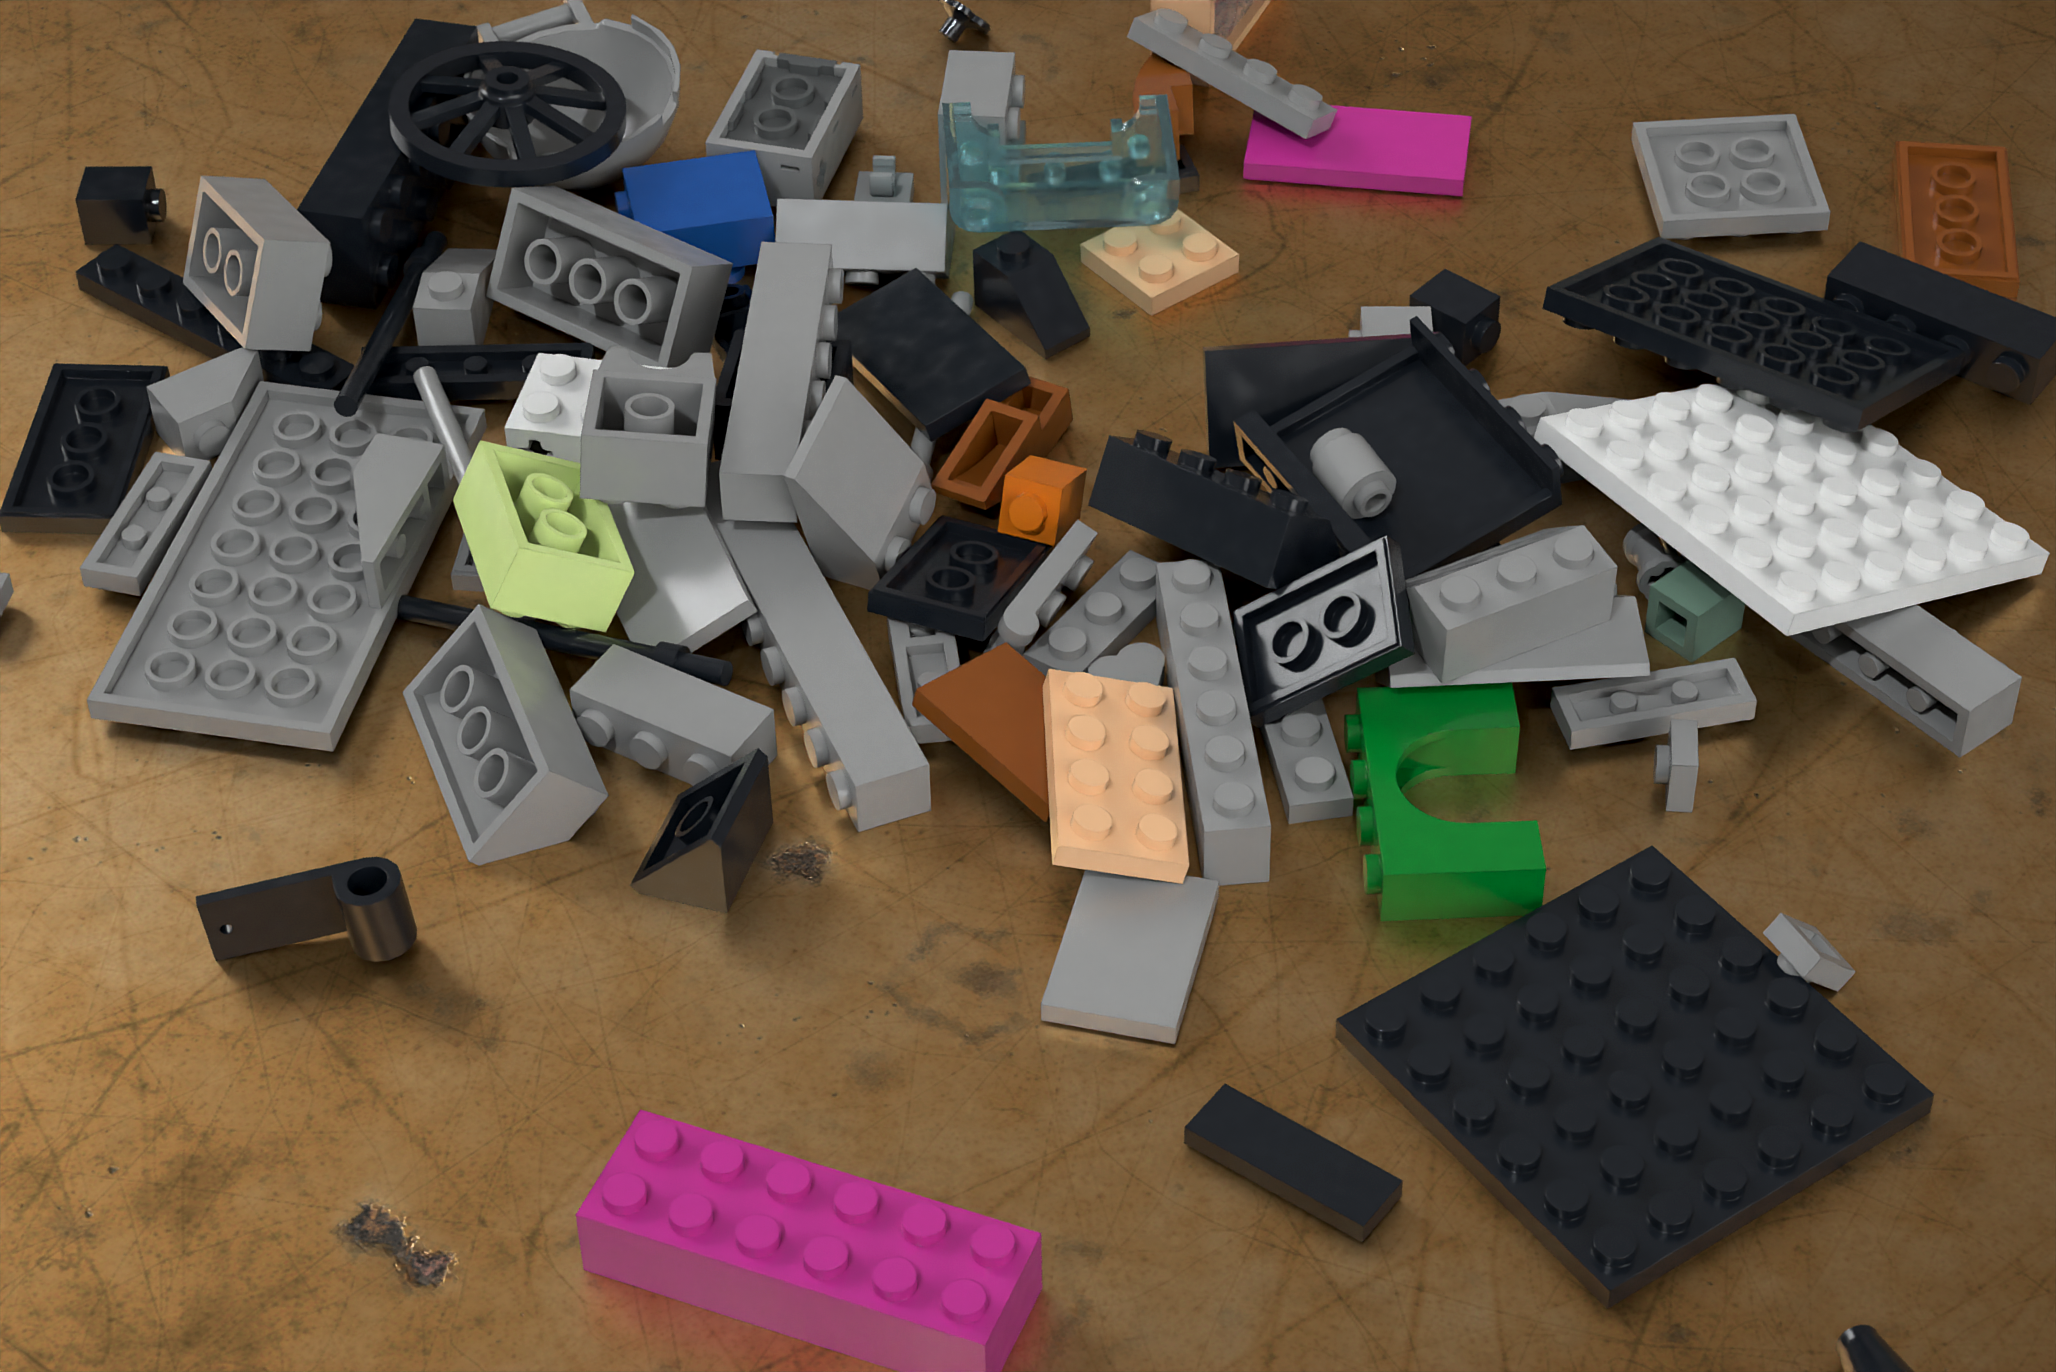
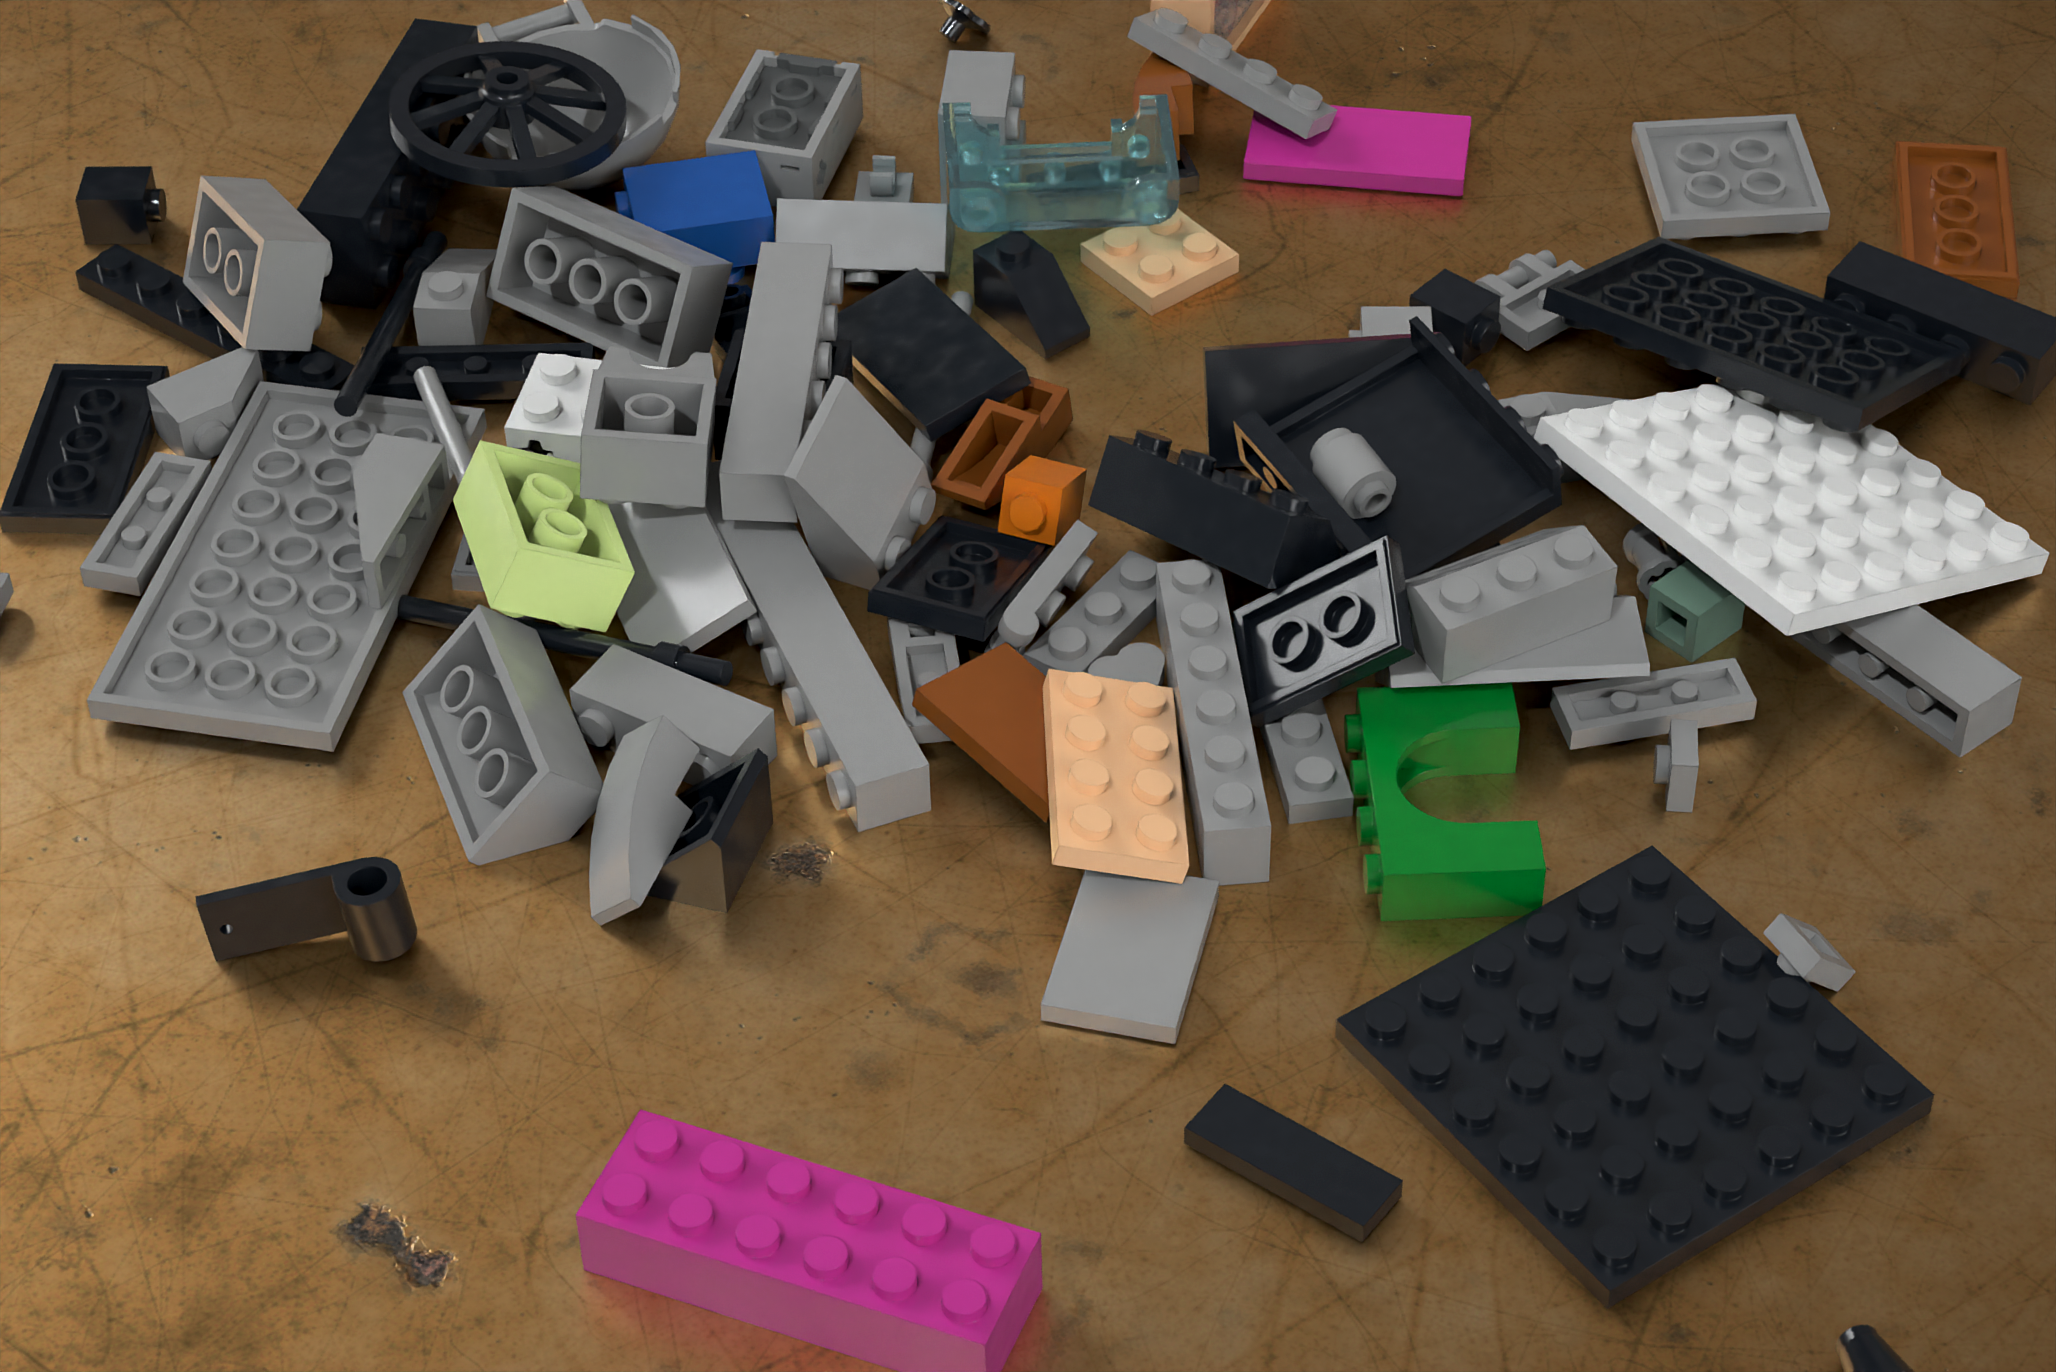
none -> light grey slope [589,715,700,926]
none -> light grey plate [1474,250,1585,351]

